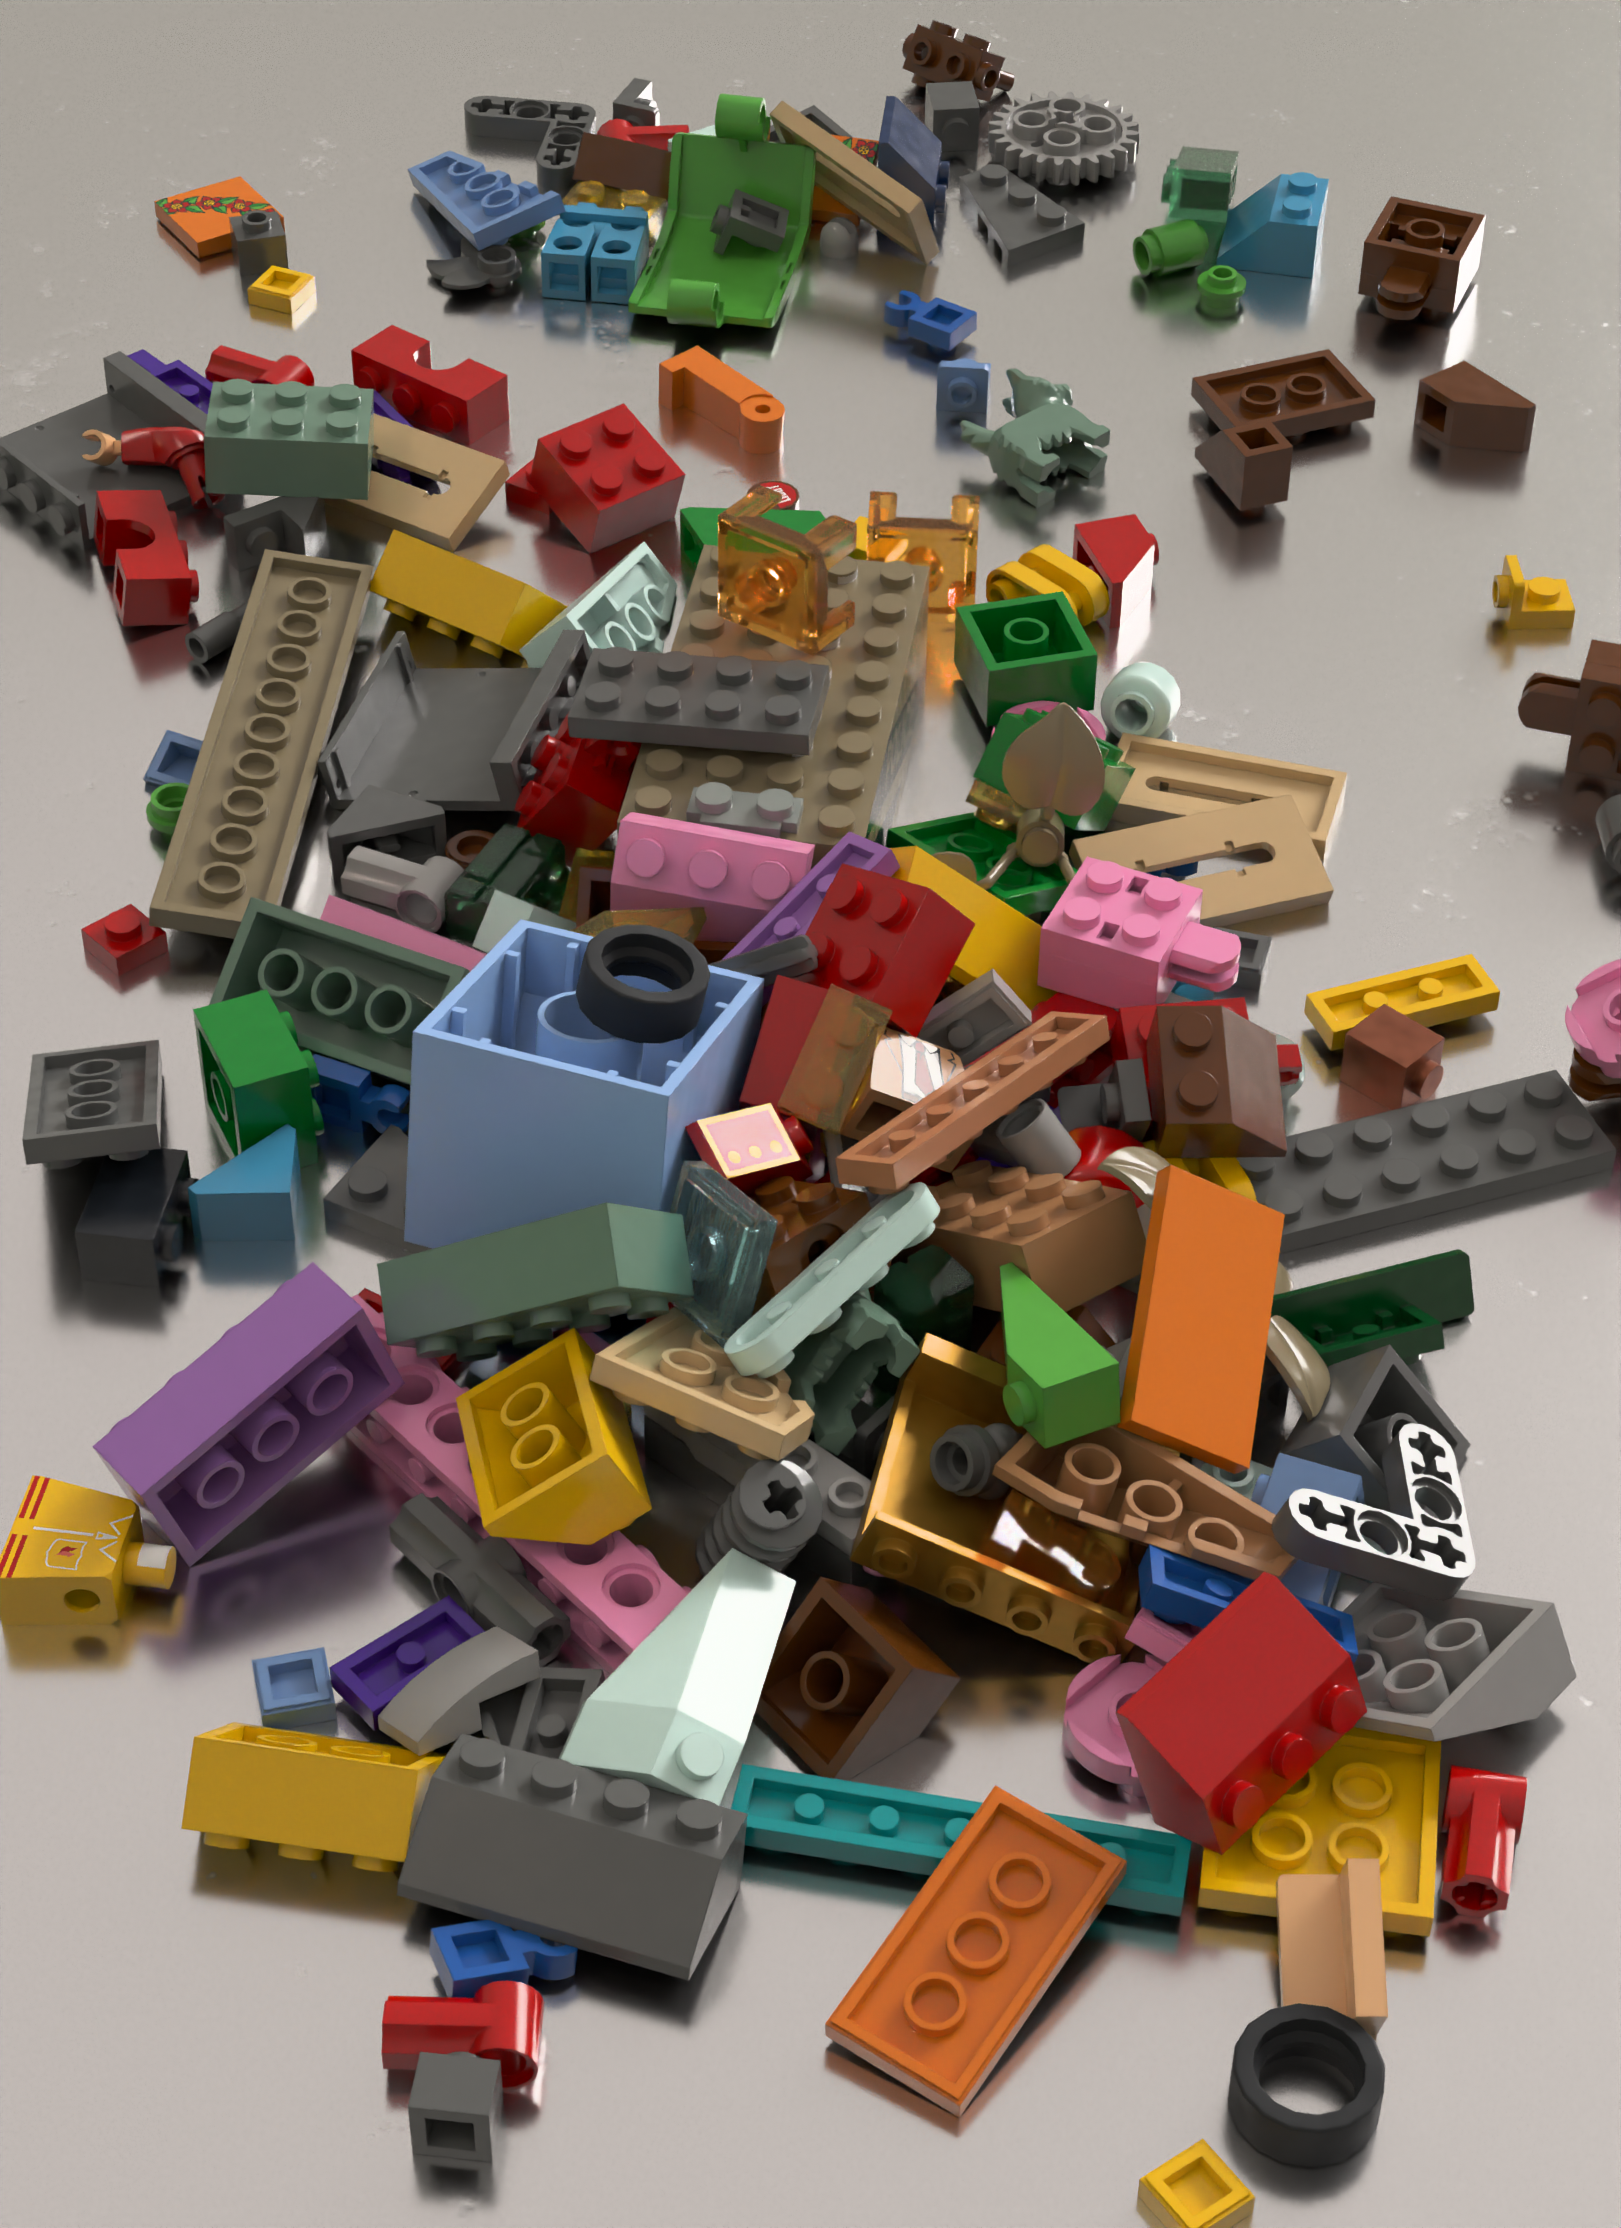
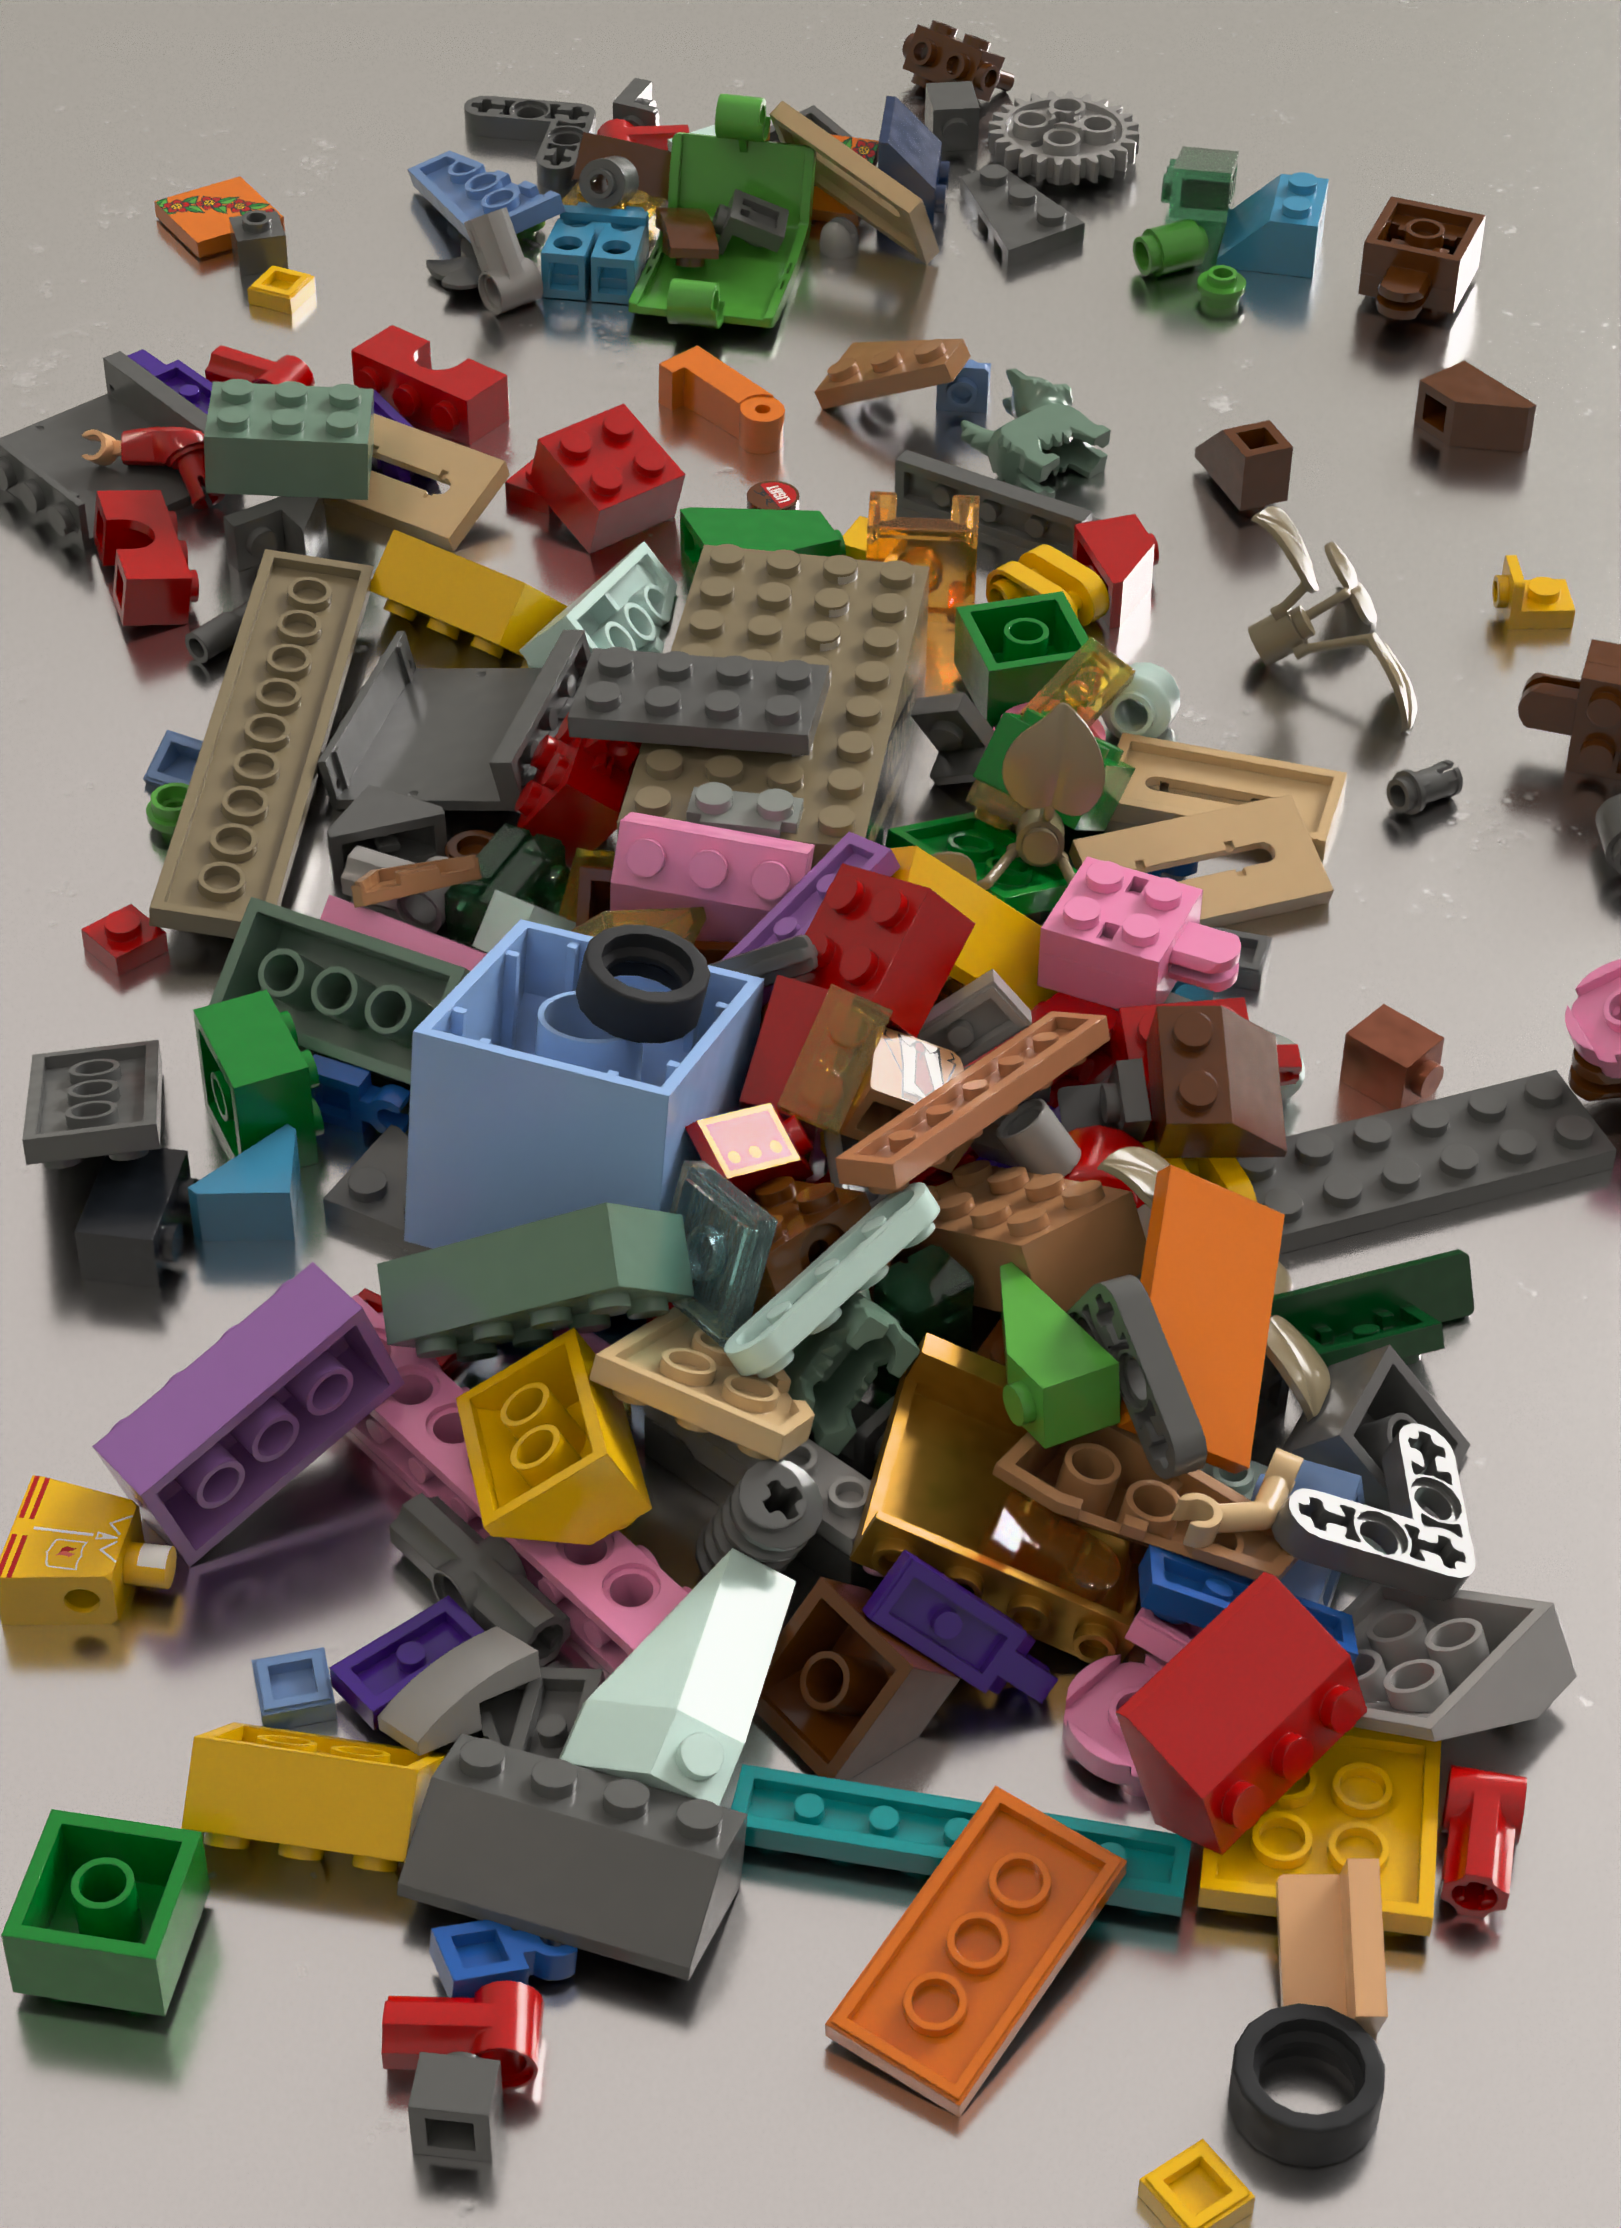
clear orange panel [718,485,857,656] -> none
blue plate [884,290,977,351] -> none
dark grey piece [930,1423,1024,1500] -> none
reddish brown plate [1191,349,1376,437] -> none
yellow plate [1304,954,1500,1051] -> none
none -> green brick [1,1809,210,2016]
none -> medium nougat tile [351,855,482,908]
none -> light grey piece [464,207,543,315]
none -> dark grey brick [579,156,639,208]
none -> reddish brown slope [655,207,719,267]
none -> medium nougat wing [814,339,971,409]
none -> dark purple hinge [862,1549,1058,1704]
none -> dark grey fence [894,450,1101,558]
none -> dark grey bracket [910,692,994,785]
none -> clear yellow plate [1019,637,1136,727]
none -> dark grey beam [1067,1274,1207,1480]
none -> tan arm [1172,1448,1304,1548]
none -> dark tan plant [1248,506,1417,734]
none -> dark grey pin [1386,760,1463,815]

